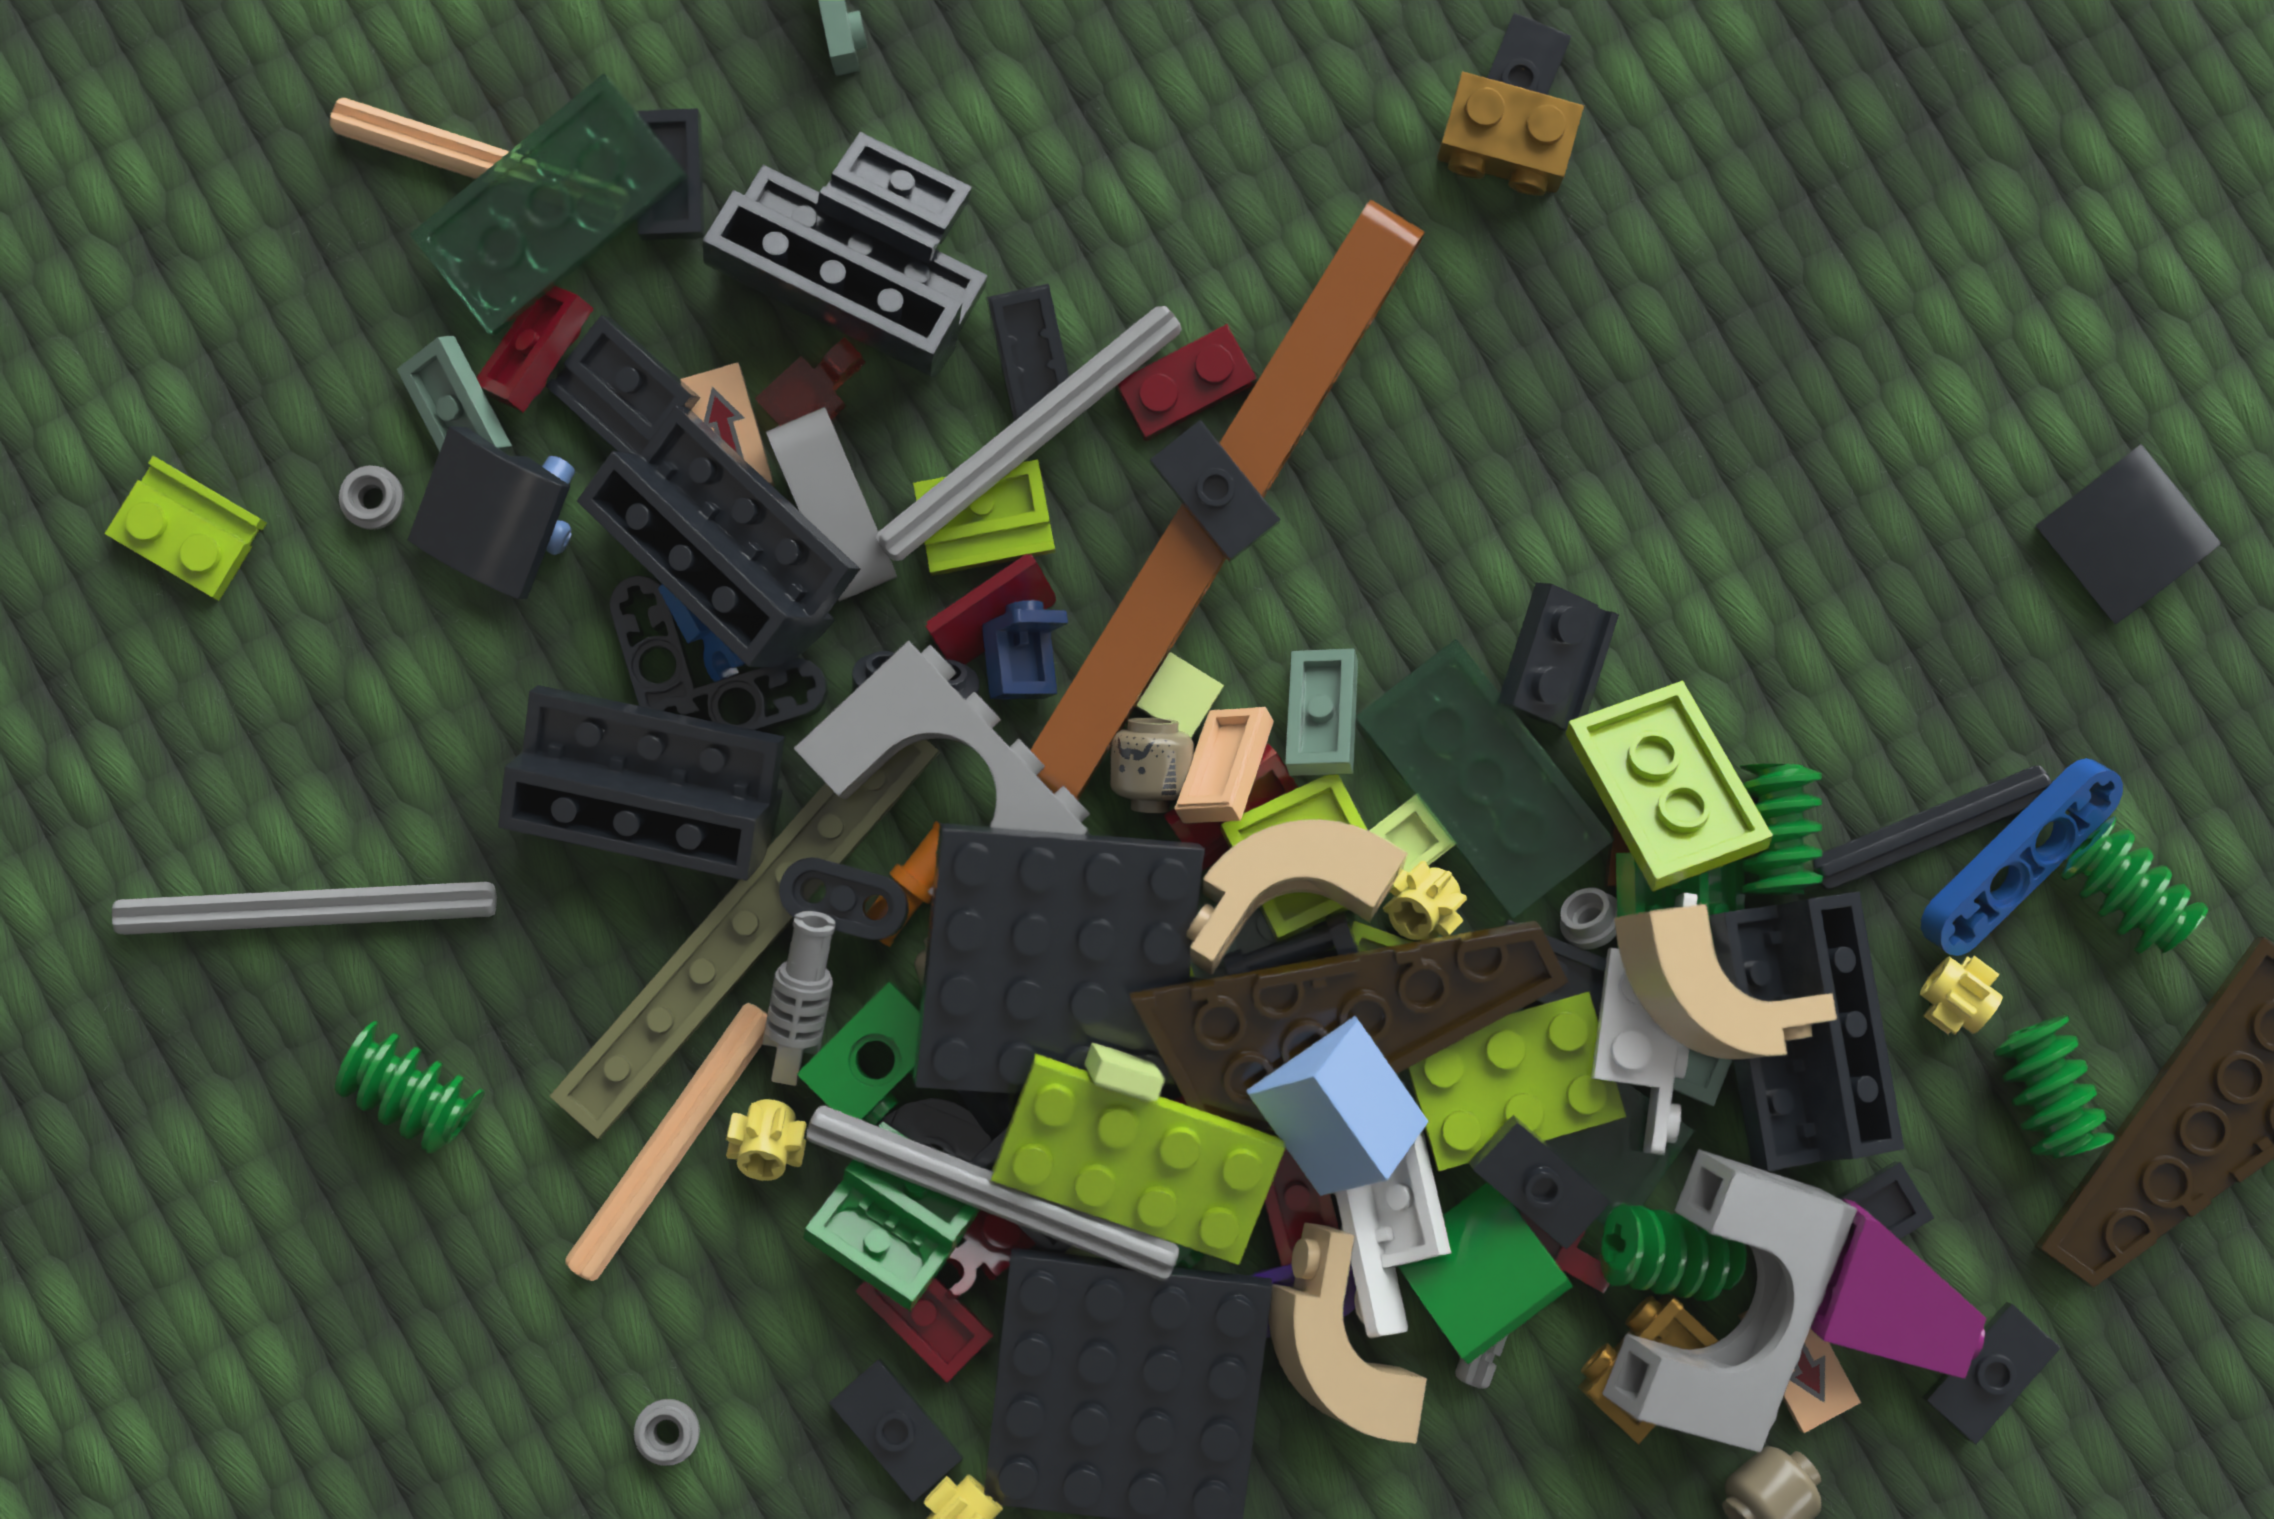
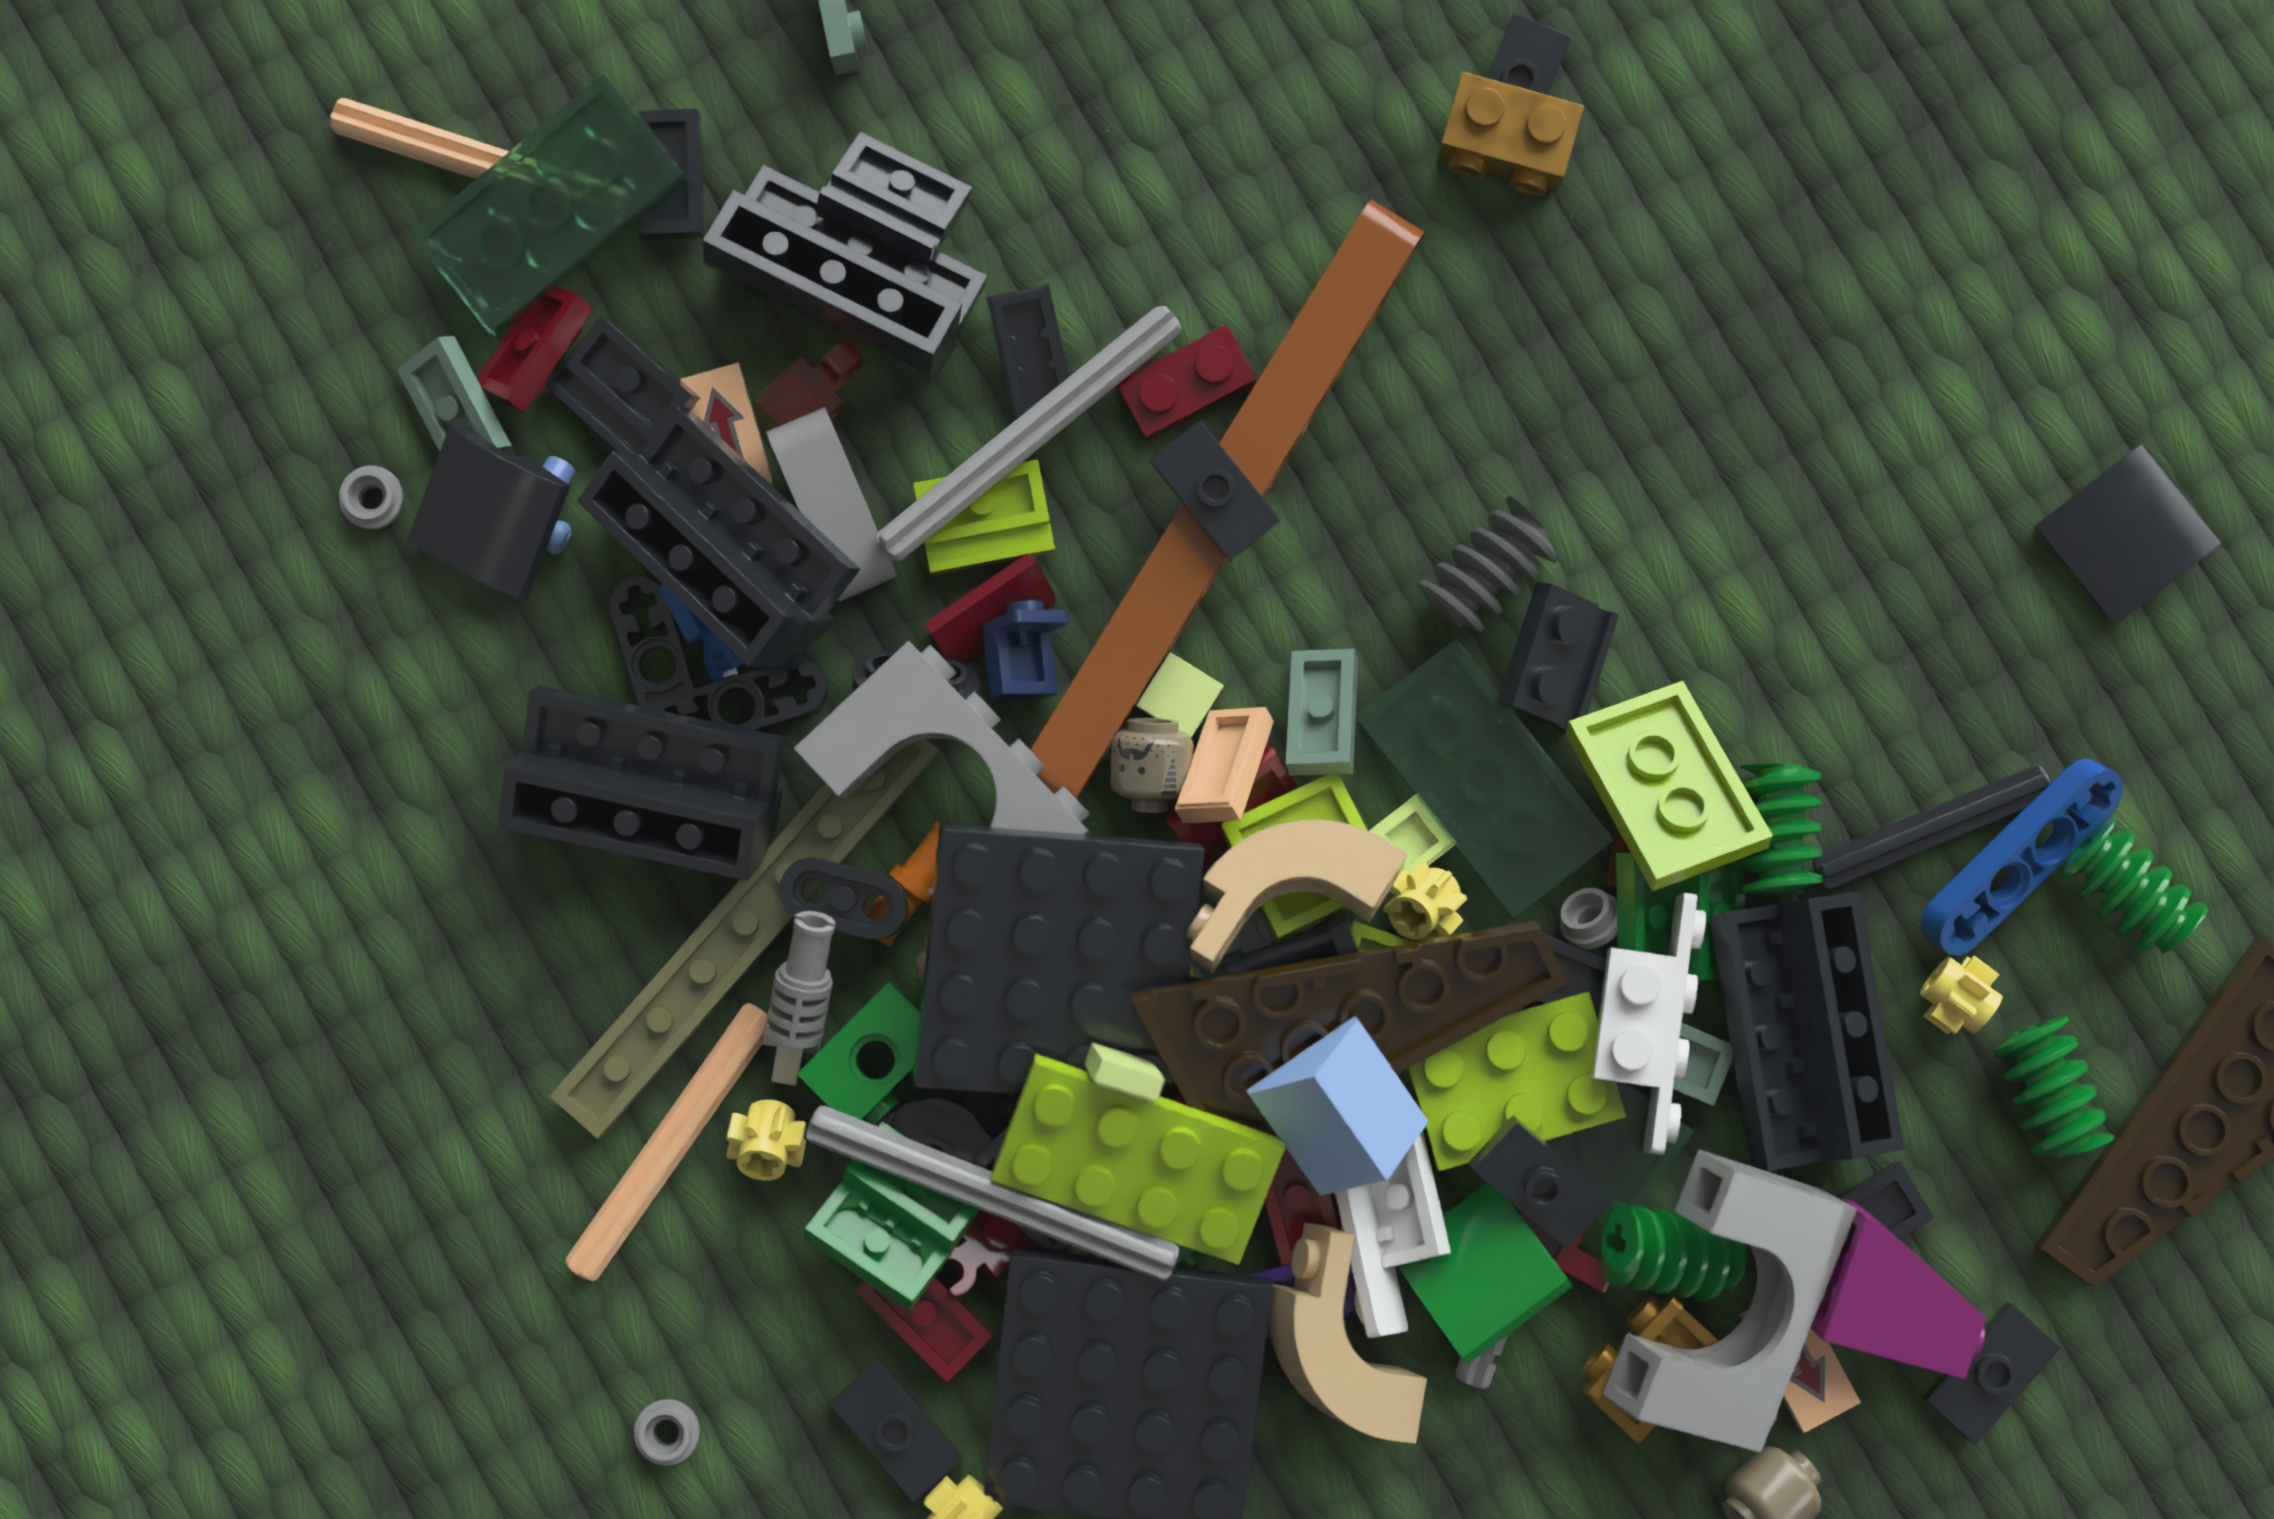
lime plate [105,456,267,600] -> none
light grey axle [112,882,497,935] -> none
green piece [334,1021,485,1153] -> none
tan arch [1614,904,1837,1060] -> none
none -> dark grey piece [1417,496,1558,634]

